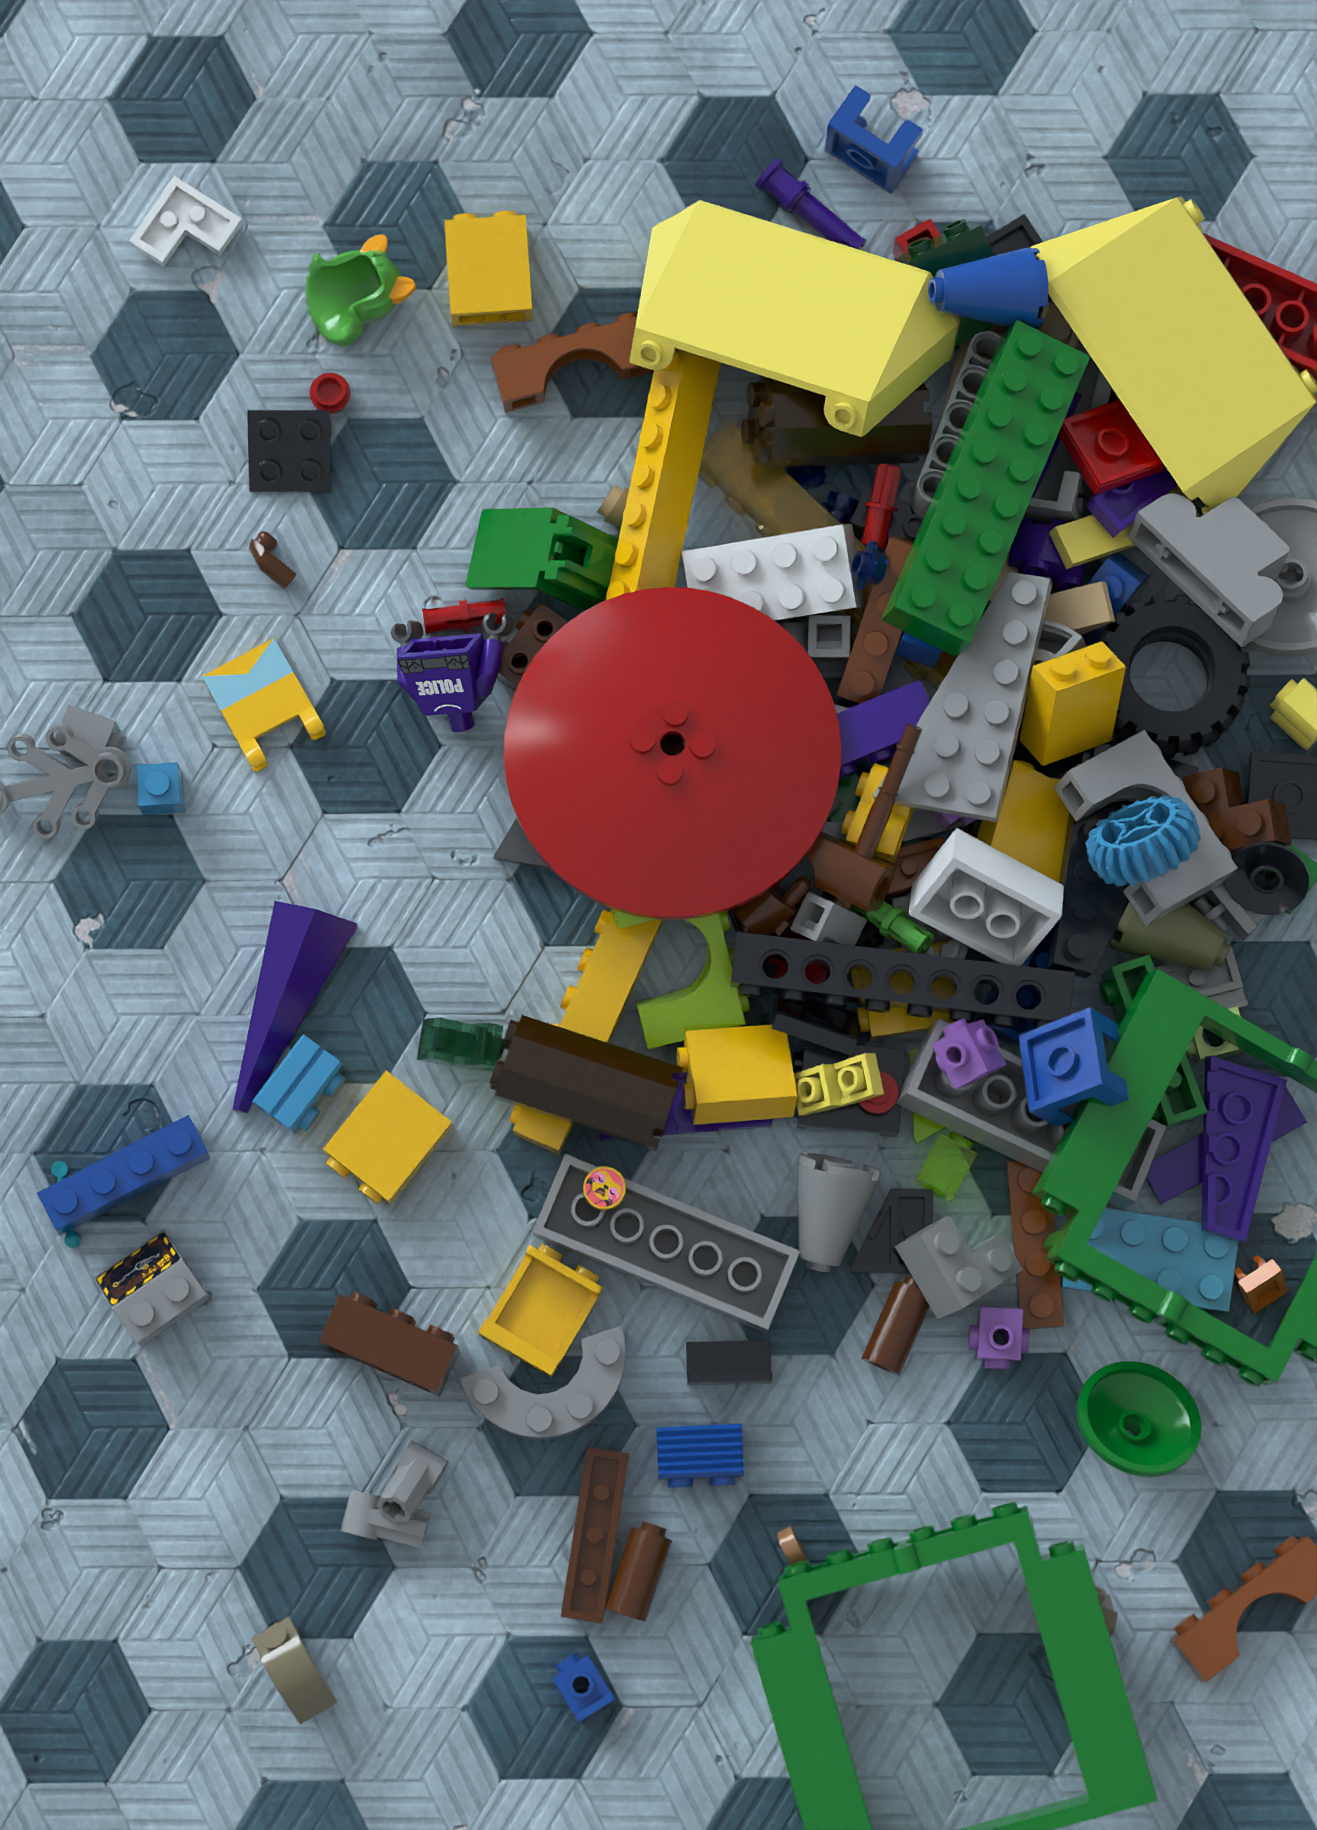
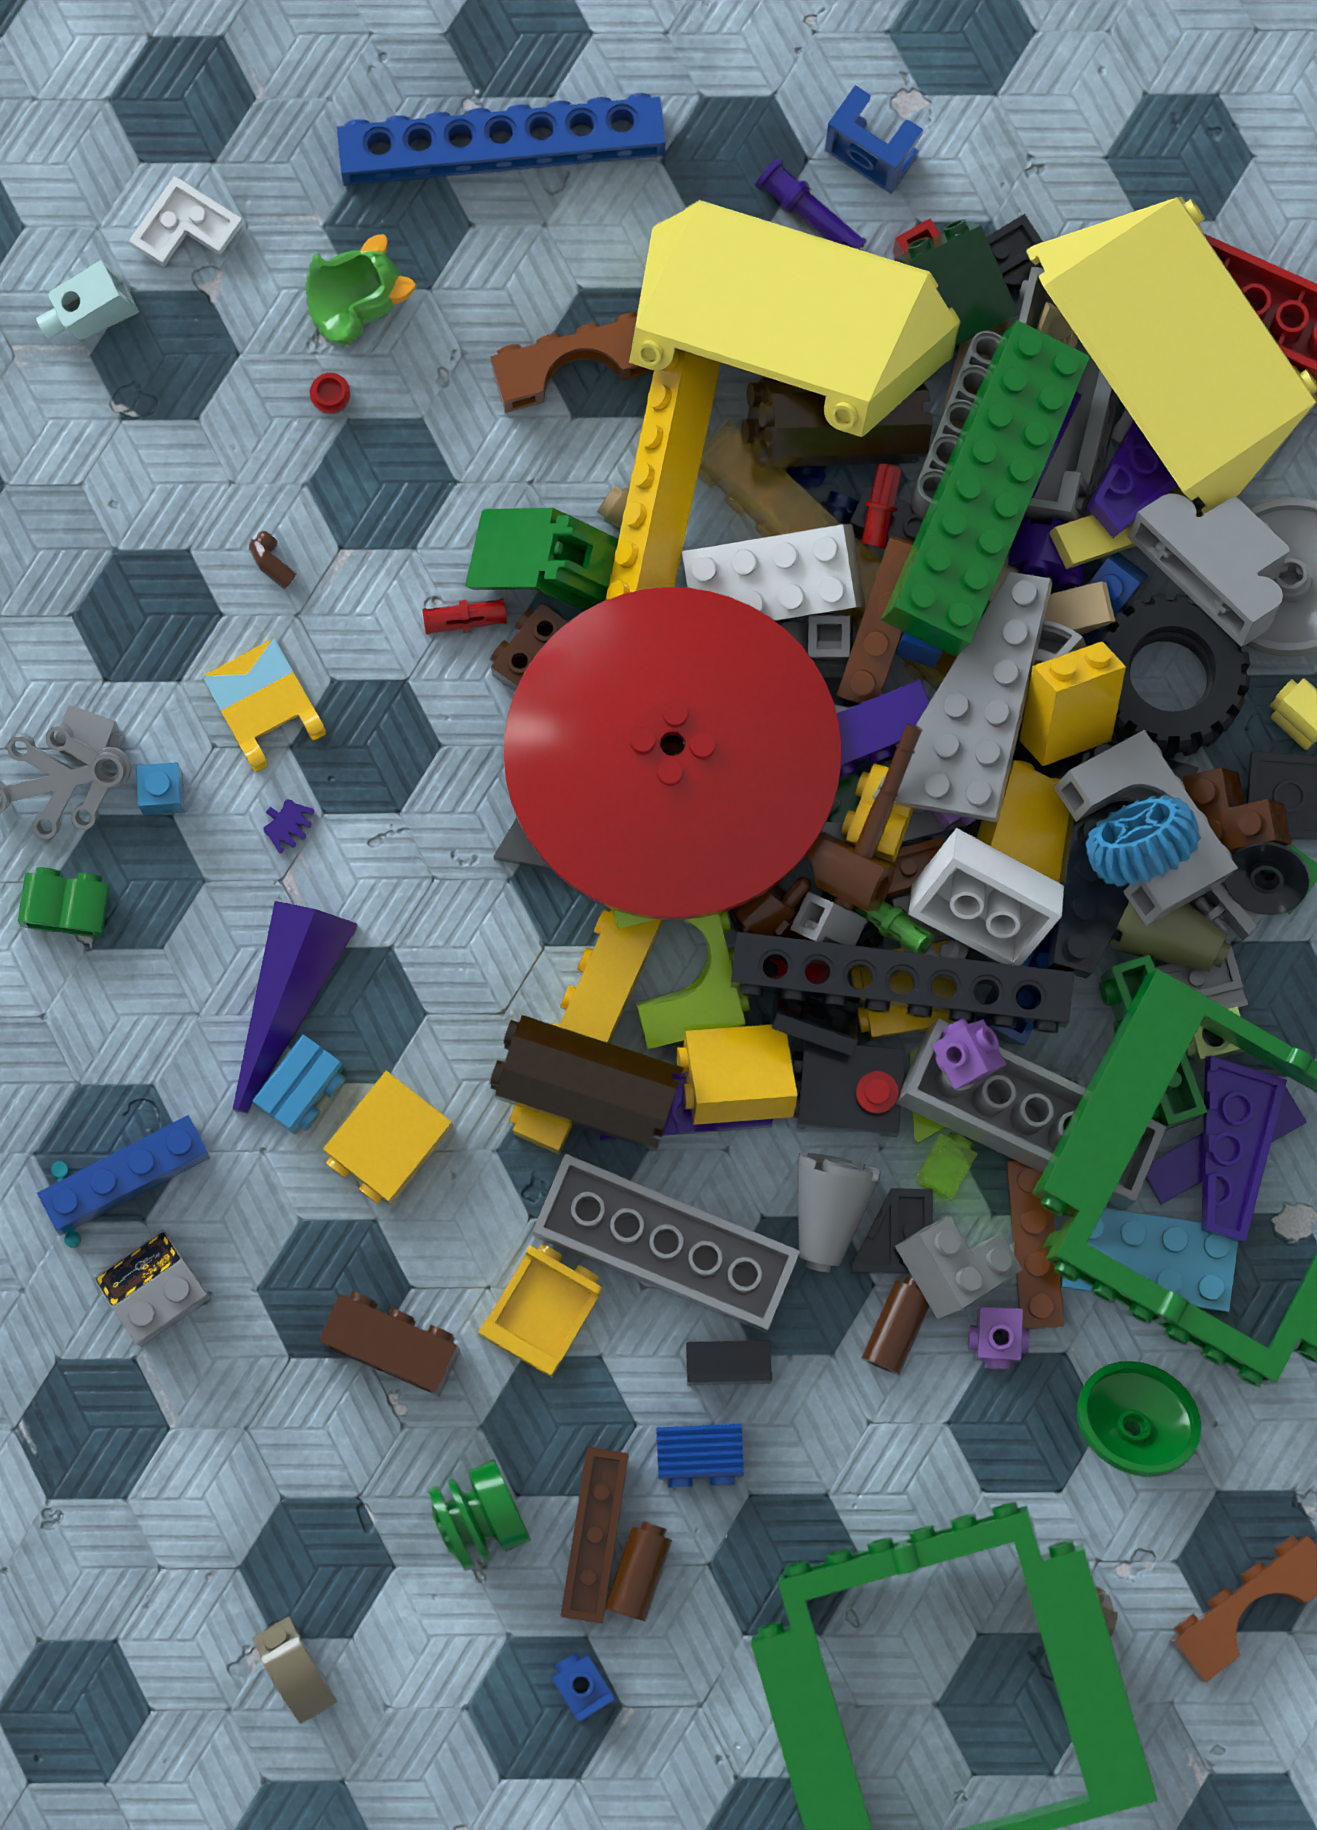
black hinge [247,410,332,492] -> none
light grey piece [340,1489,431,1549] -> none
light grey piece [376,1440,448,1524] -> none
dark purple torso [391,613,514,732] -> none
clear green brick [416,1018,504,1072] -> none
yellow brick [444,211,533,326] -> none
light grey brick [459,1326,626,1440] -> none
tile [583,1167,626,1210] -> none
medium nougat tile [777,1526,809,1564] -> none
light yellow slope [794,1053,884,1116] -> none
clear blue plate [852,540,888,590] -> none
blue cone [928,248,1048,330] -> none
blue panel [1019,1007,1129,1127] -> none
red tile [1058,400,1165,495] -> none
orange tile [1235,1255,1289,1314] -> none
none -> green brick [17,867,110,938]
none -> light aqua torso [36,260,139,340]
none -> dark purple piece [263,799,314,854]
none -> blue brick [337,93,665,186]
none -> green wheel [428,1459,531,1572]

